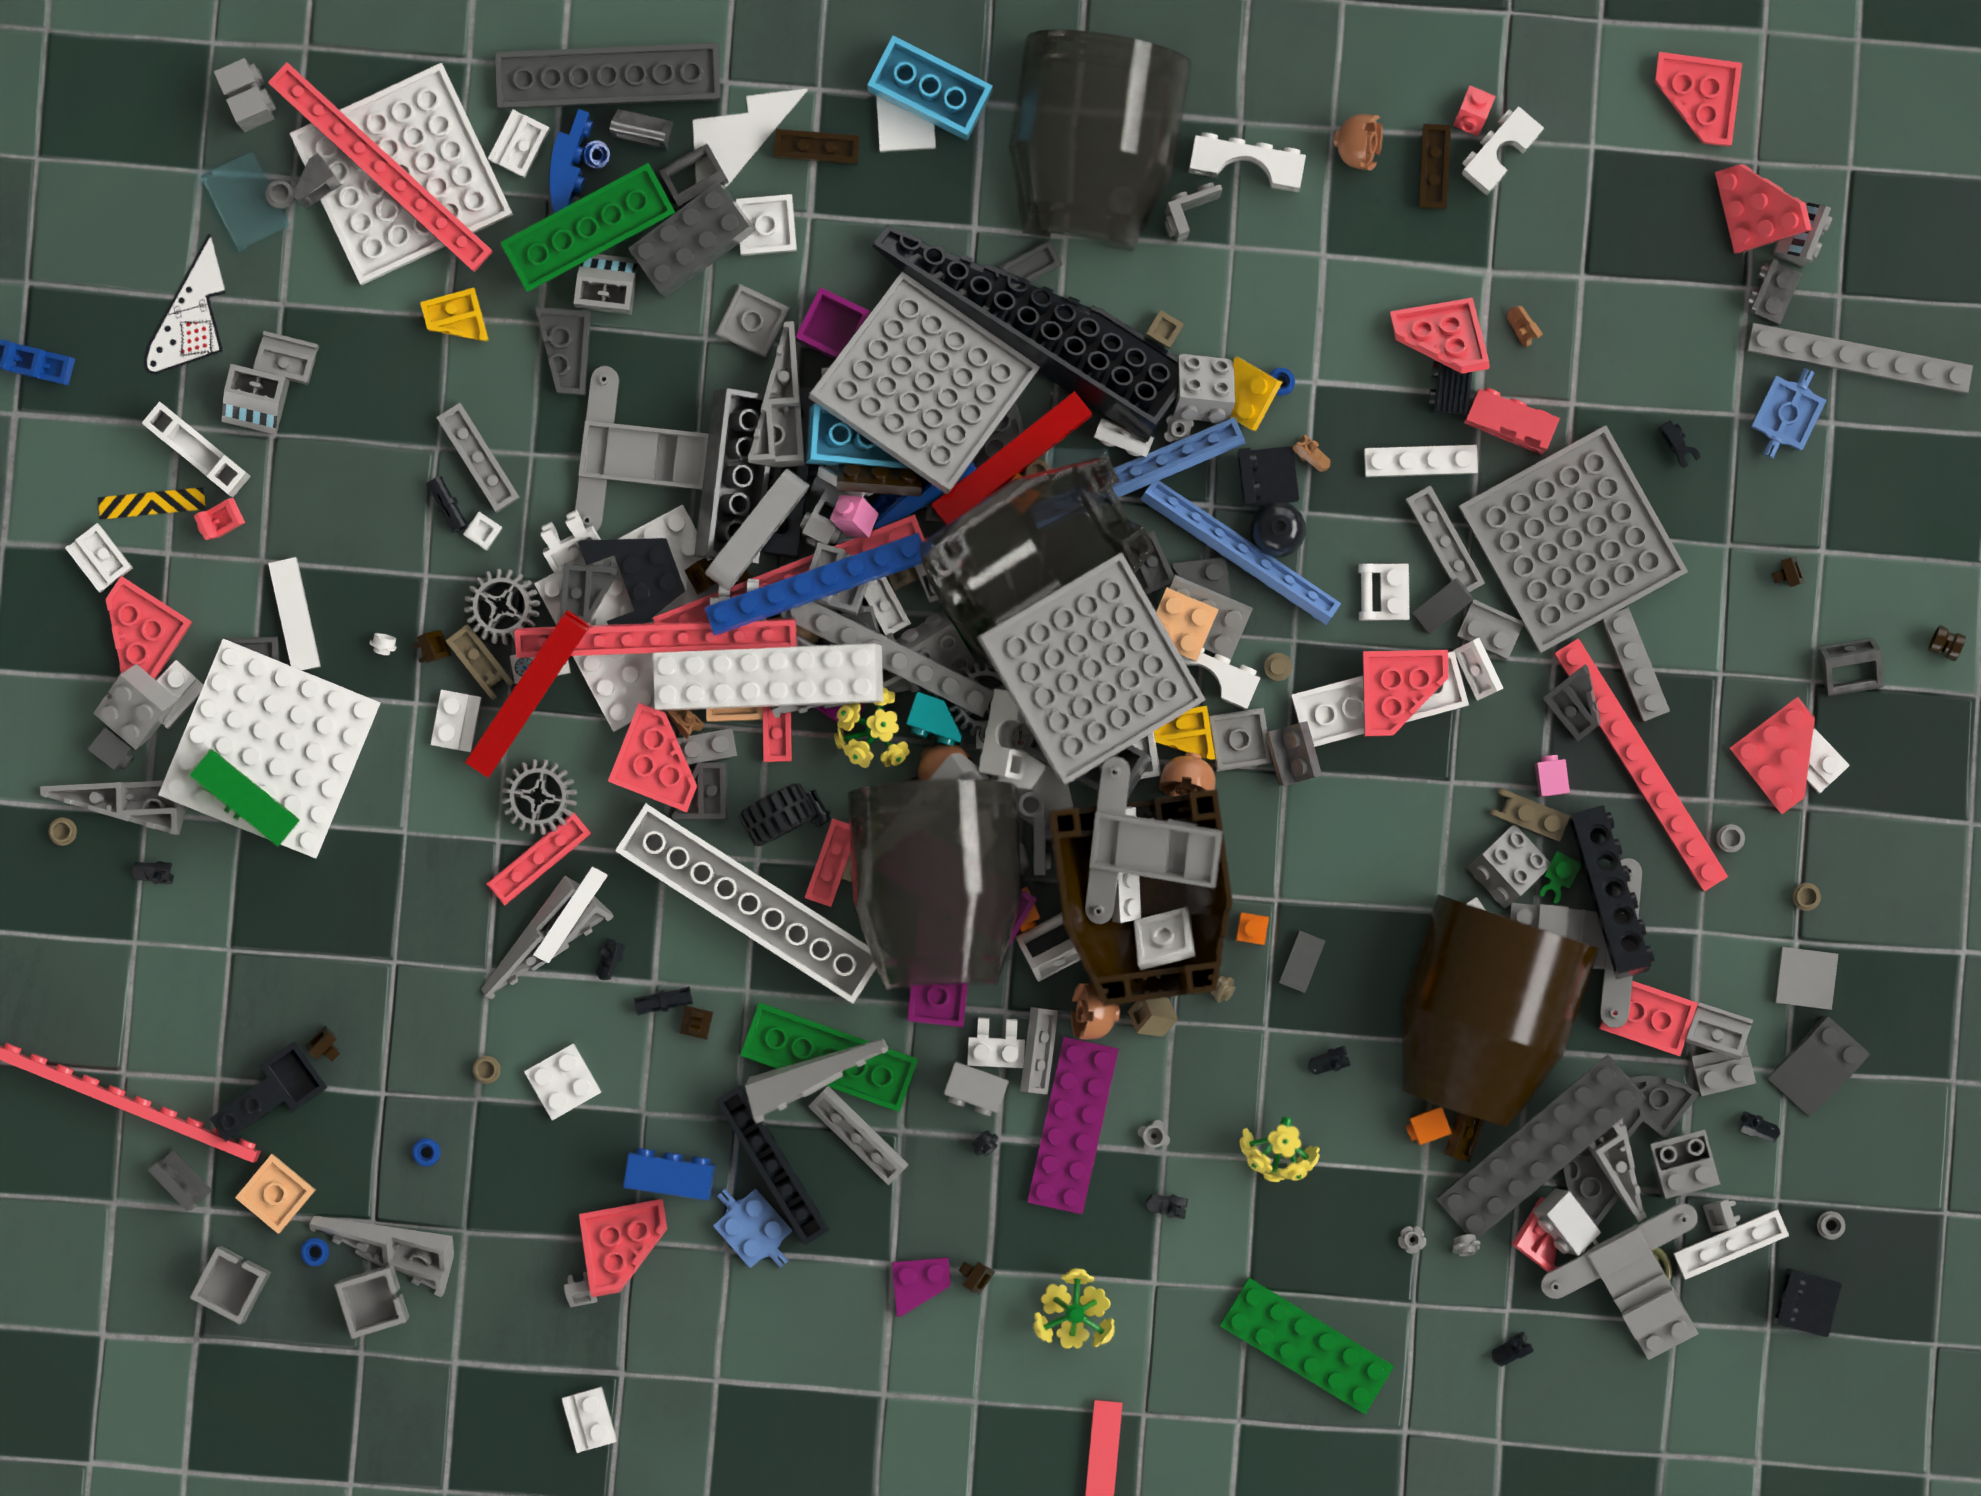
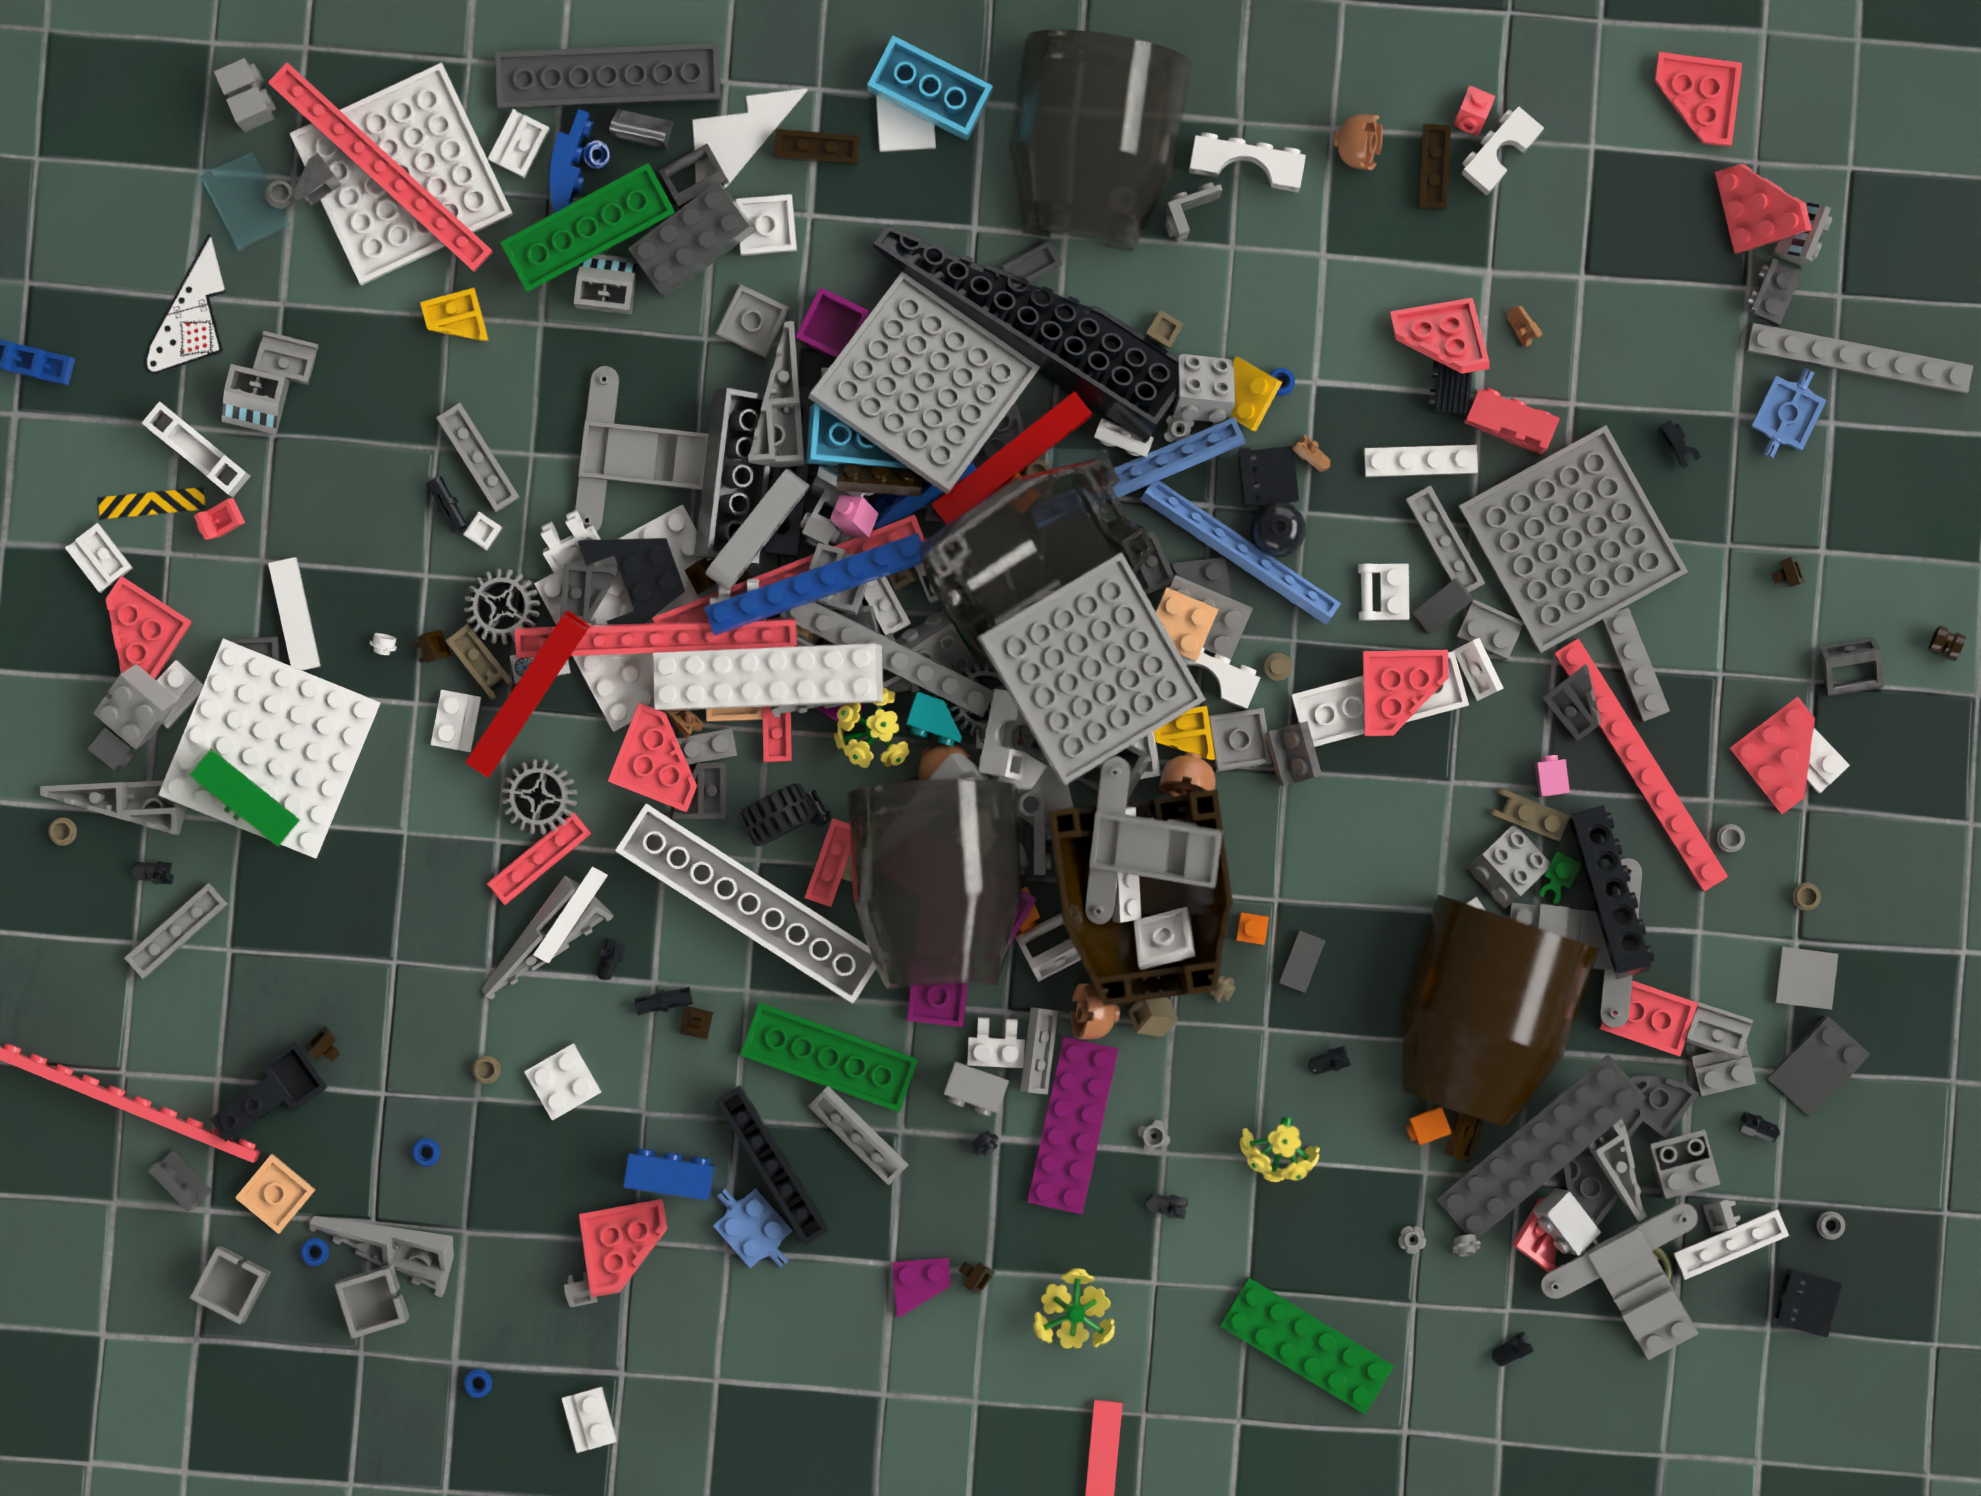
dark grey wing [535,307,591,396] -> none
light grey wedge [745,1039,889,1123] -> none
none -> light grey plate [125,883,229,979]
none -> blue plate [464,1369,492,1398]

